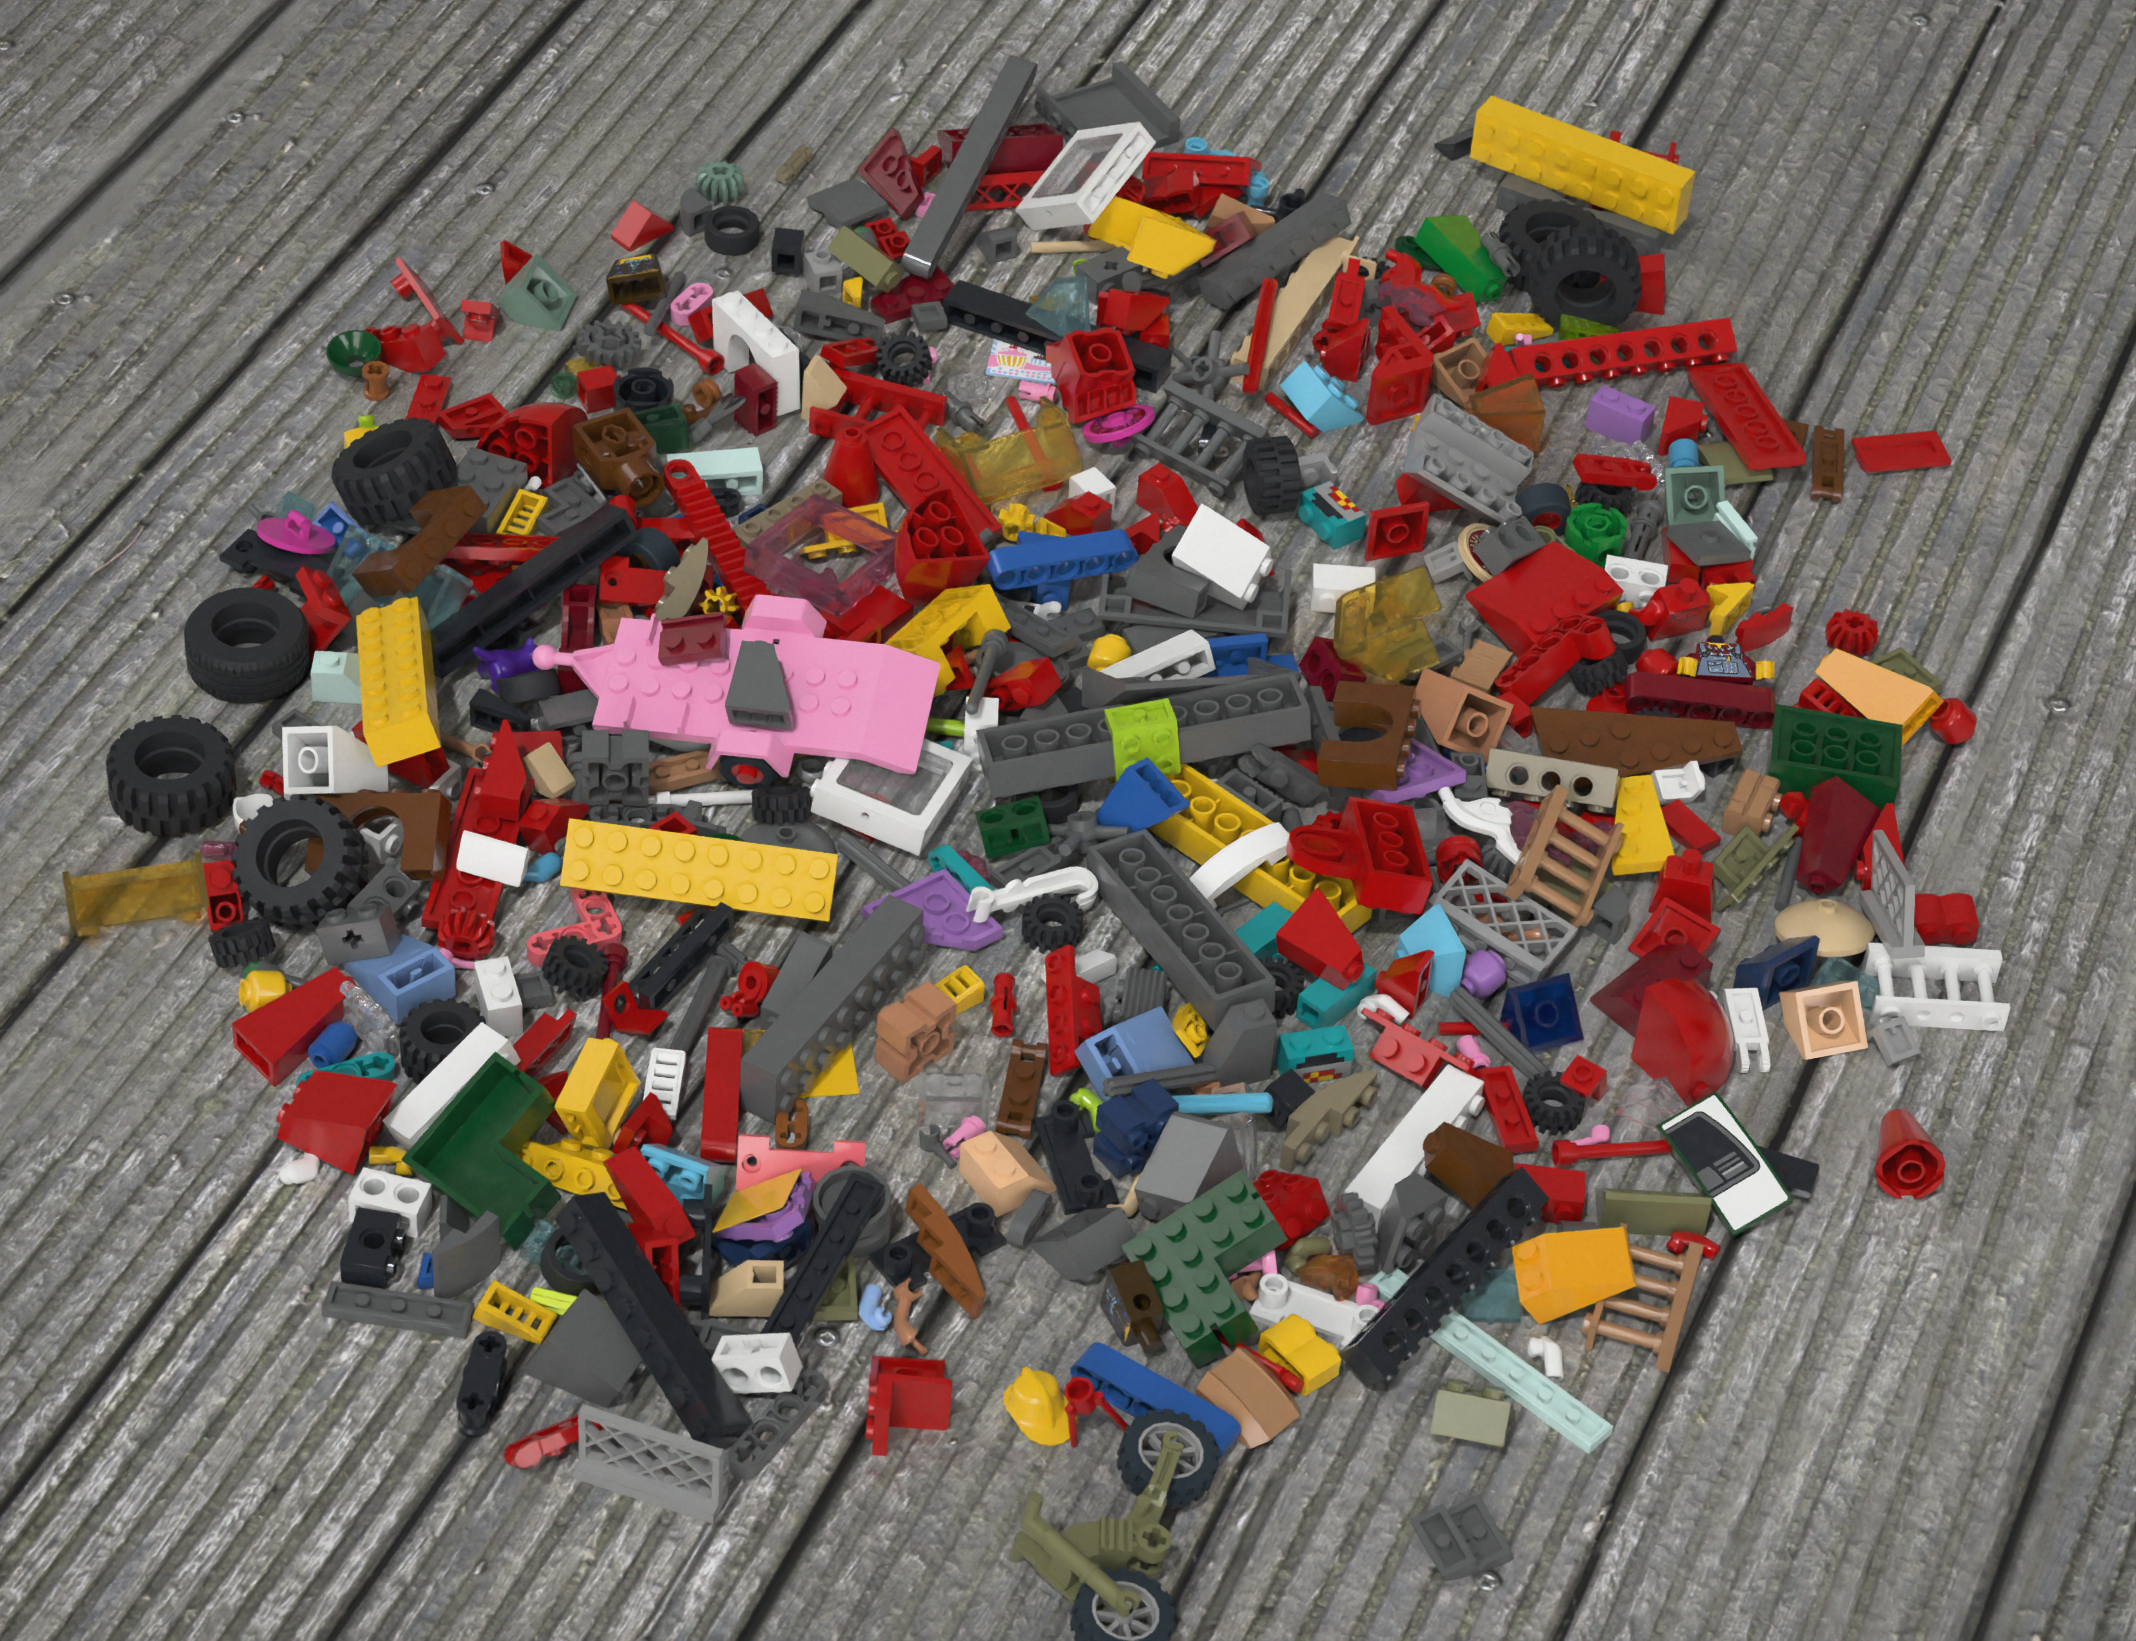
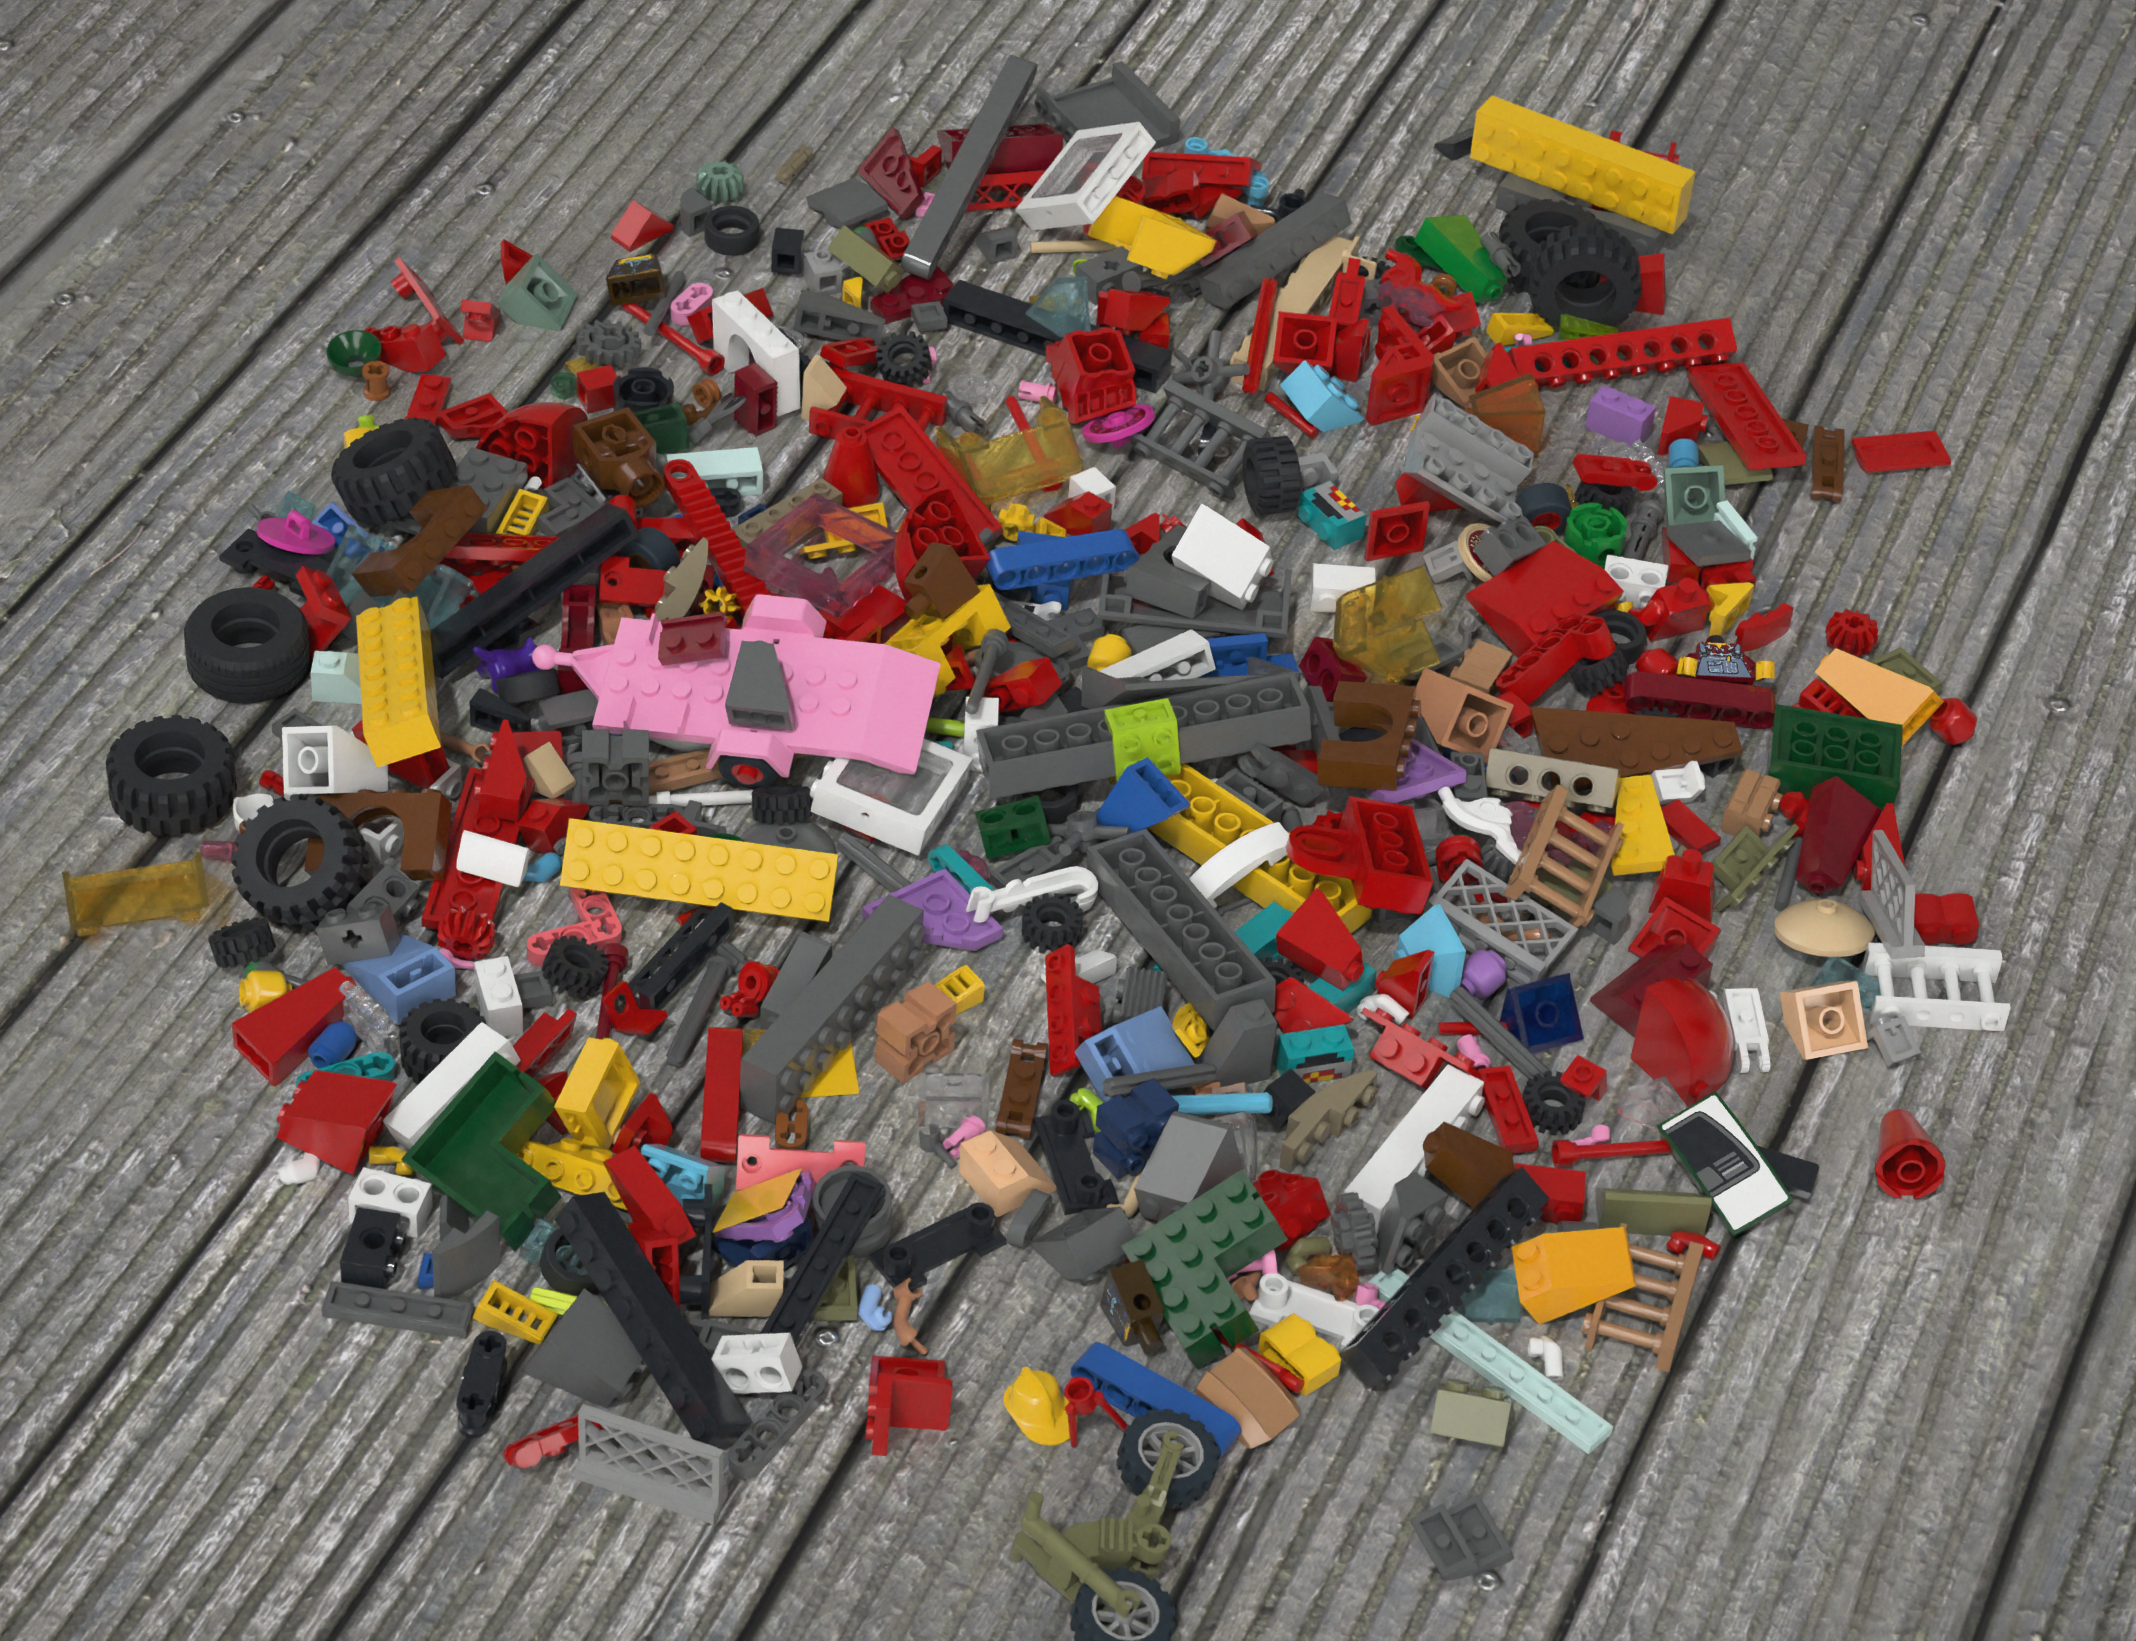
red slope [199,859,244,931] -> none
white slope [643,1048,686,1120] -> none
light grey piece [796,758,826,784] -> none
dark orange slope [905,1183,985,1320] -> none
sticker [985,339,1057,385] -> none
red pin [990,973,1017,1037] -> none
red slope [1136,463,1199,528] -> none
dark blue slope [1733,935,1820,1011] -> none
none -> reddish brown torso [904,542,980,620]
none -> red slope [1273,311,1337,375]
none -> red wing [1273,977,1354,1034]

